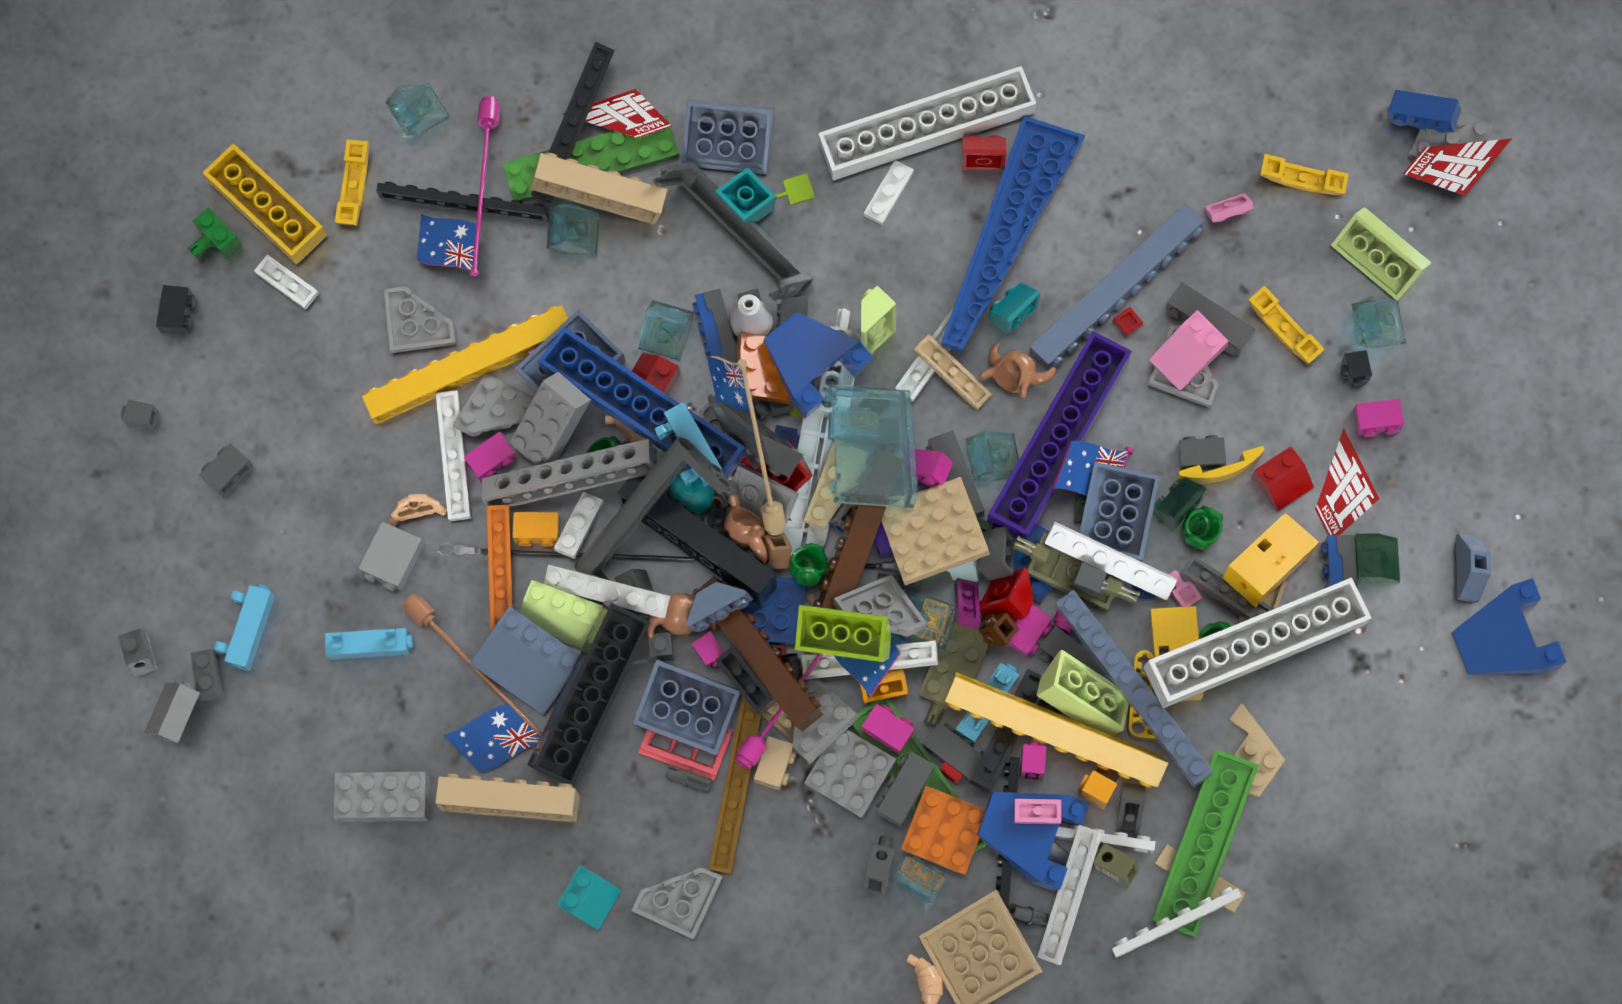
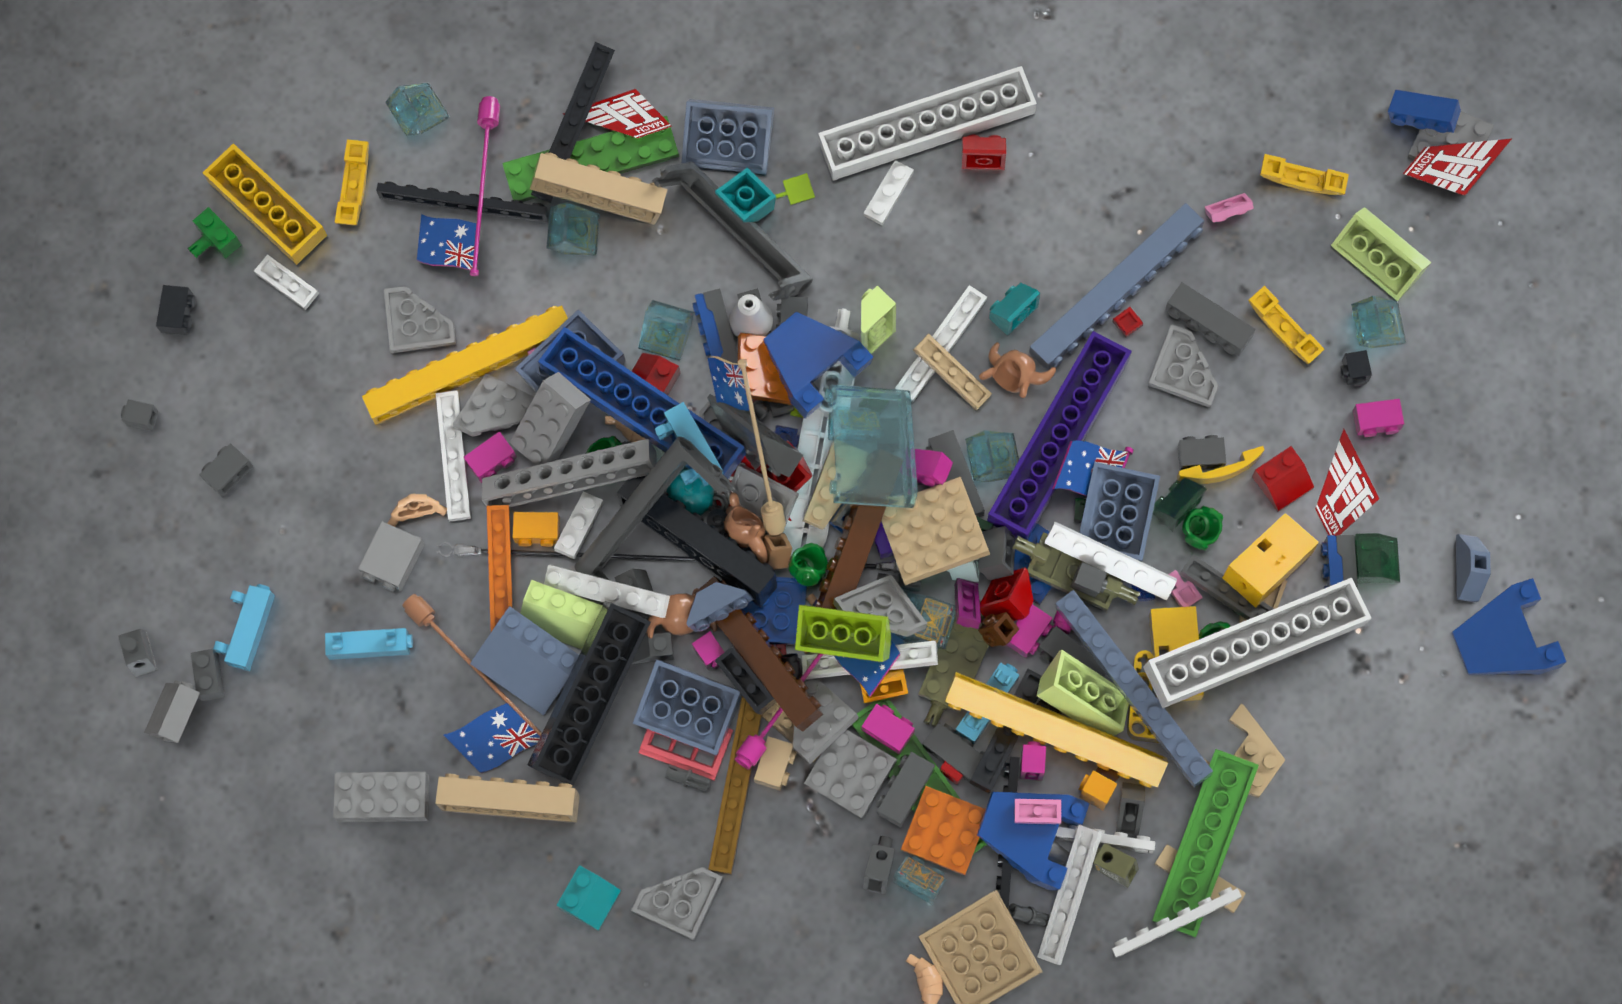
blue wing [941,116,1085,352] -> none
bright pink slope [1149,310,1229,391] -> none

